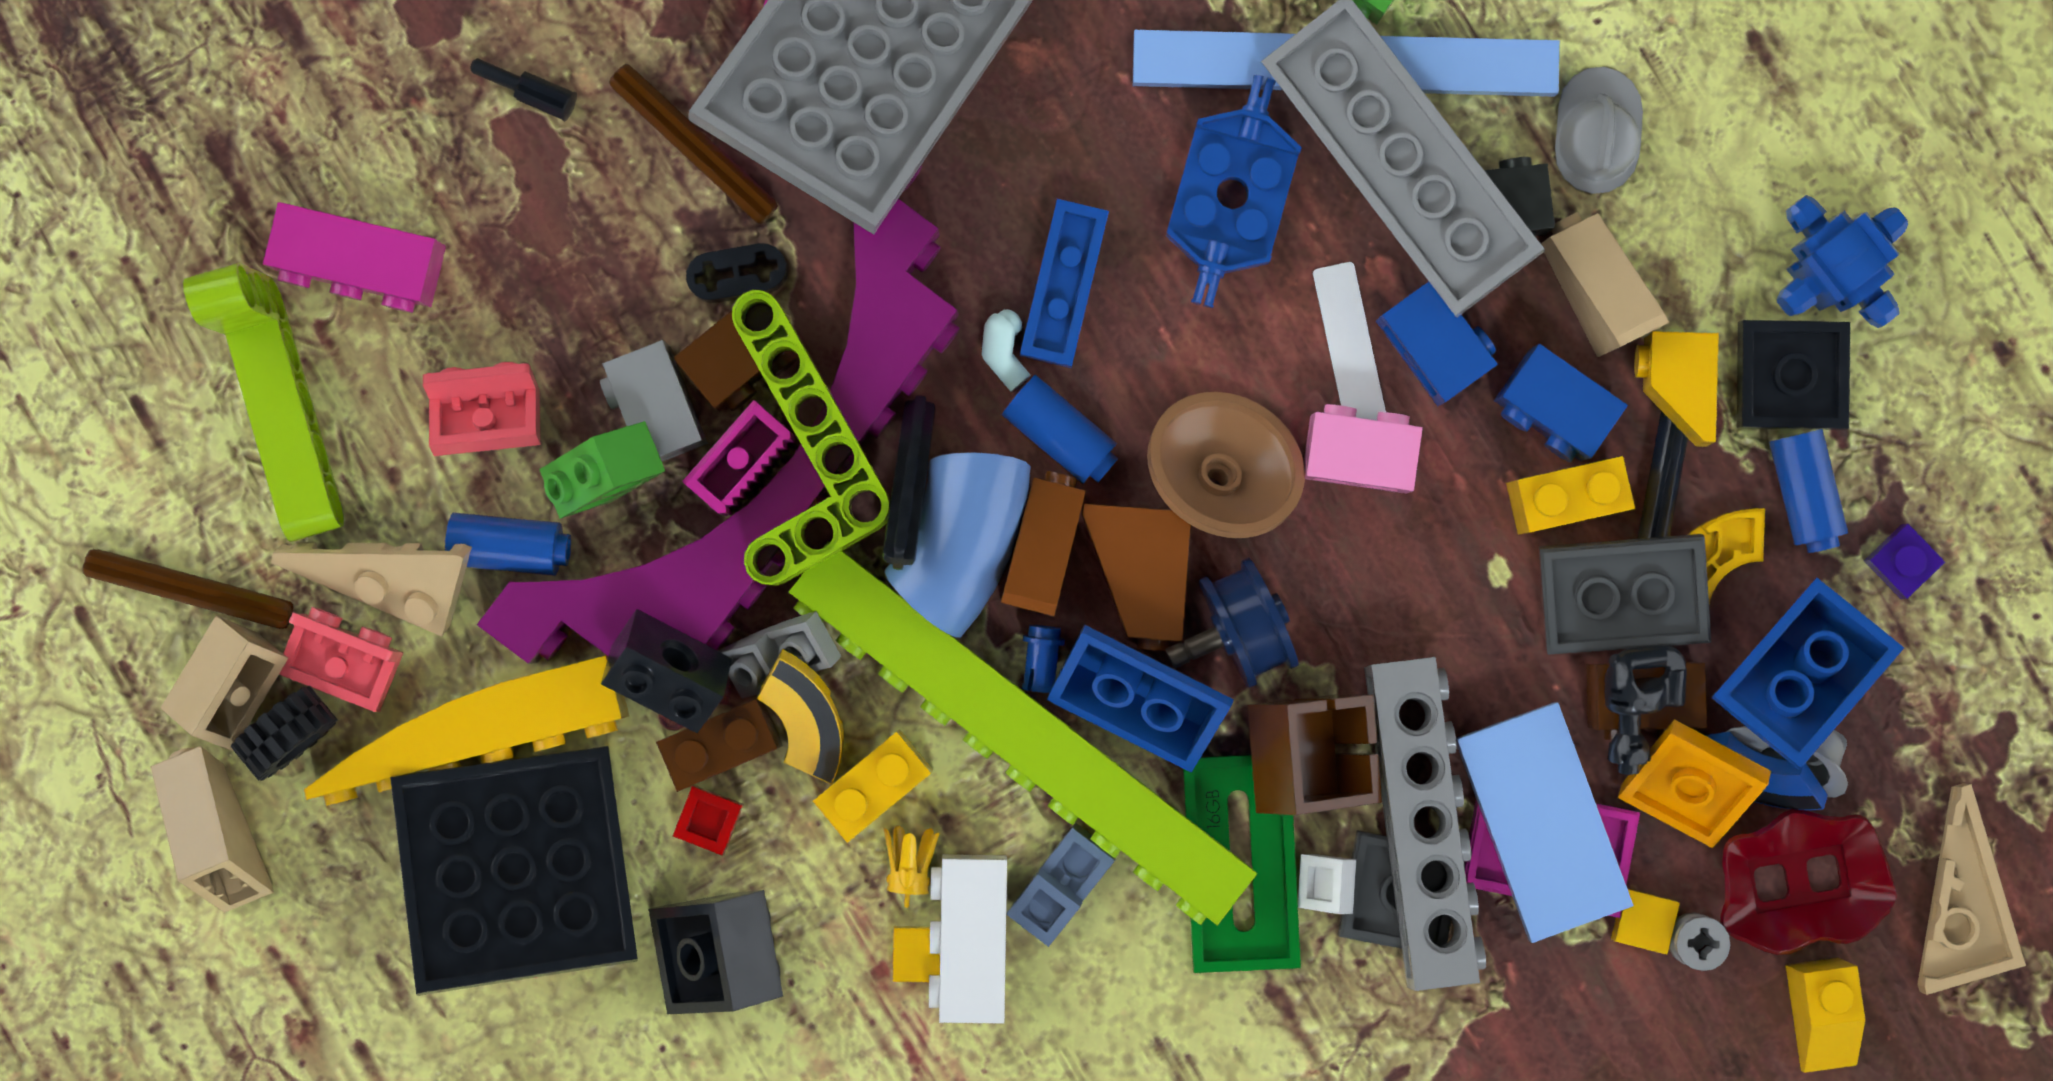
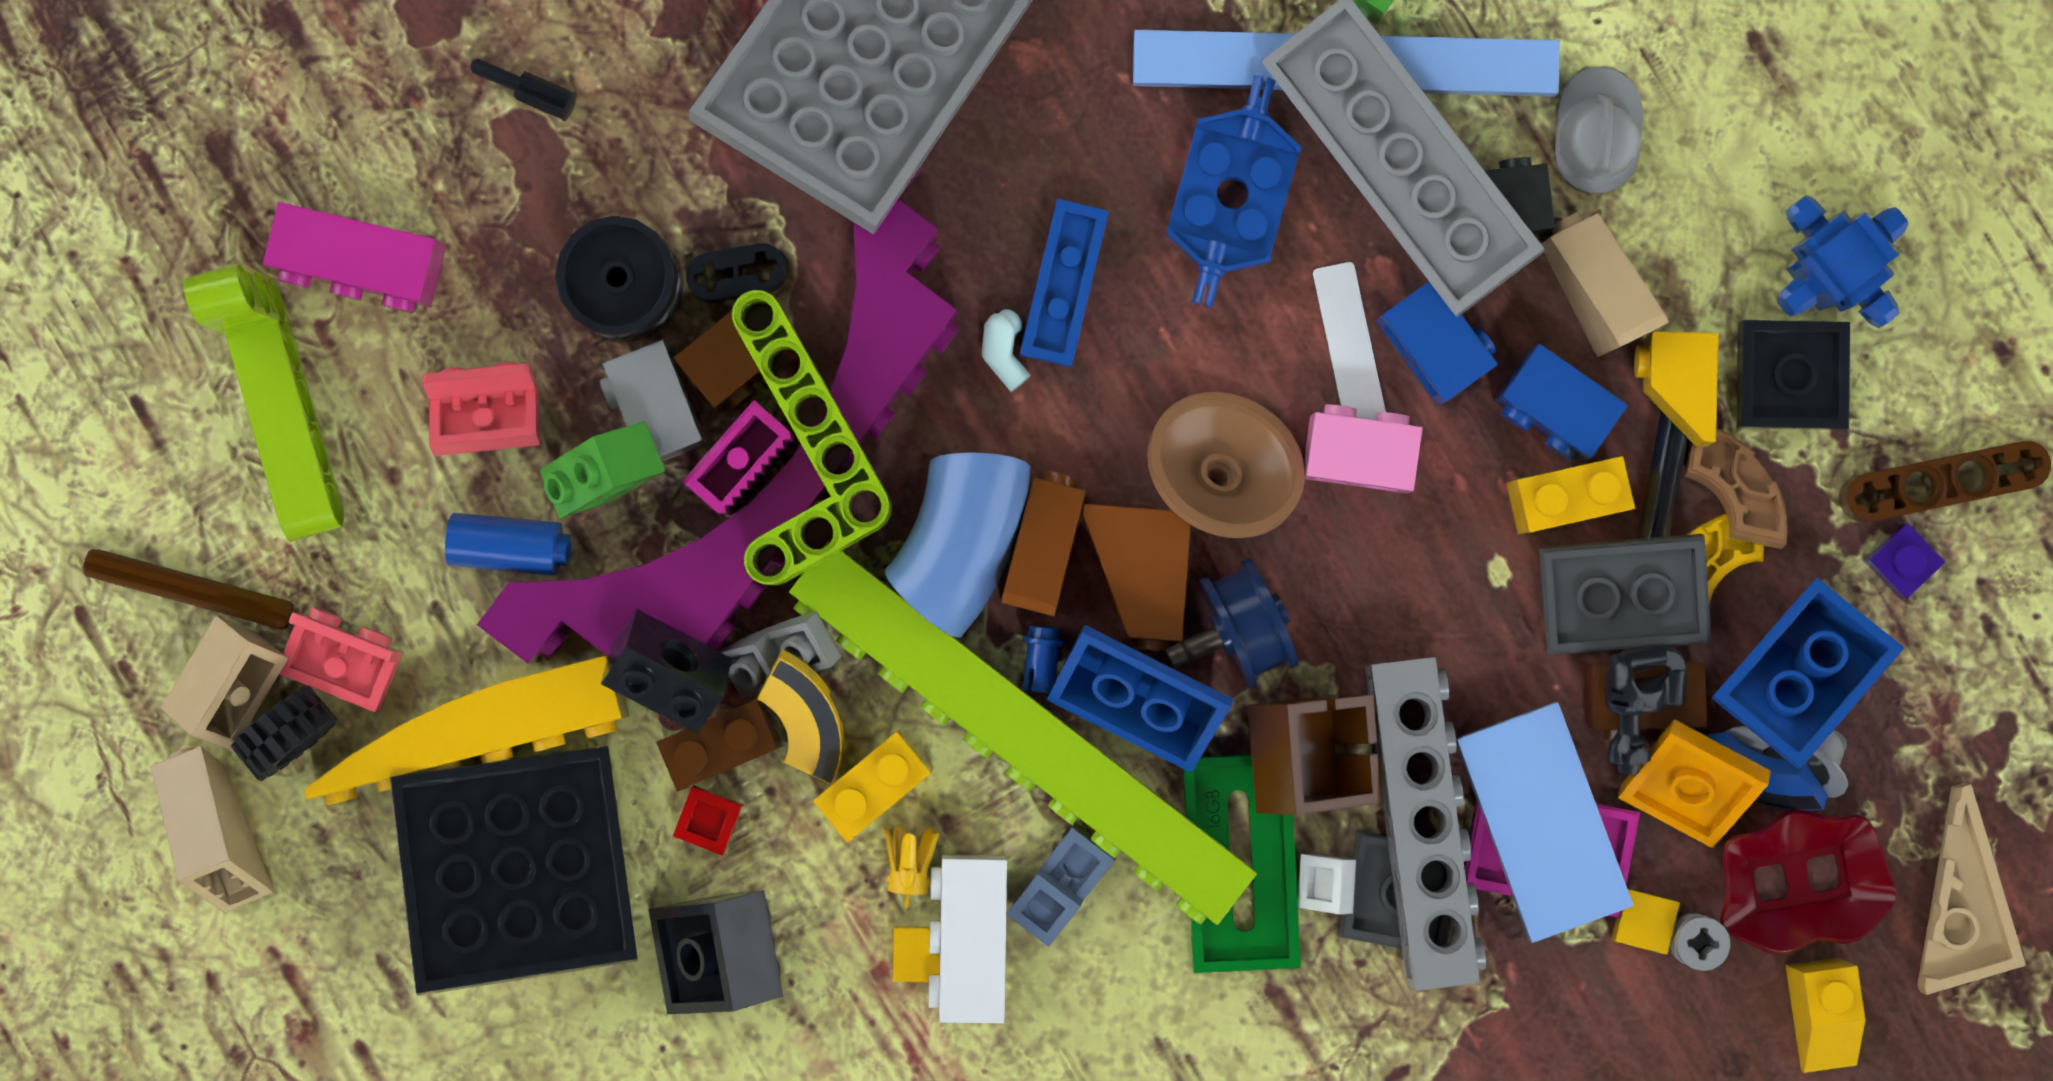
tan wing [271,542,472,636] -> none
reddish brown axle [609,64,778,224] -> none
black axle [882,395,936,570] -> none
blue brick [1002,374,1119,484] -> none
blue brick [1769,429,1849,553] -> none
none -> black wheel [555,216,684,343]
none -> medium nougat tile [1684,428,1788,549]
none -> reddish brown beam [1839,441,2051,522]

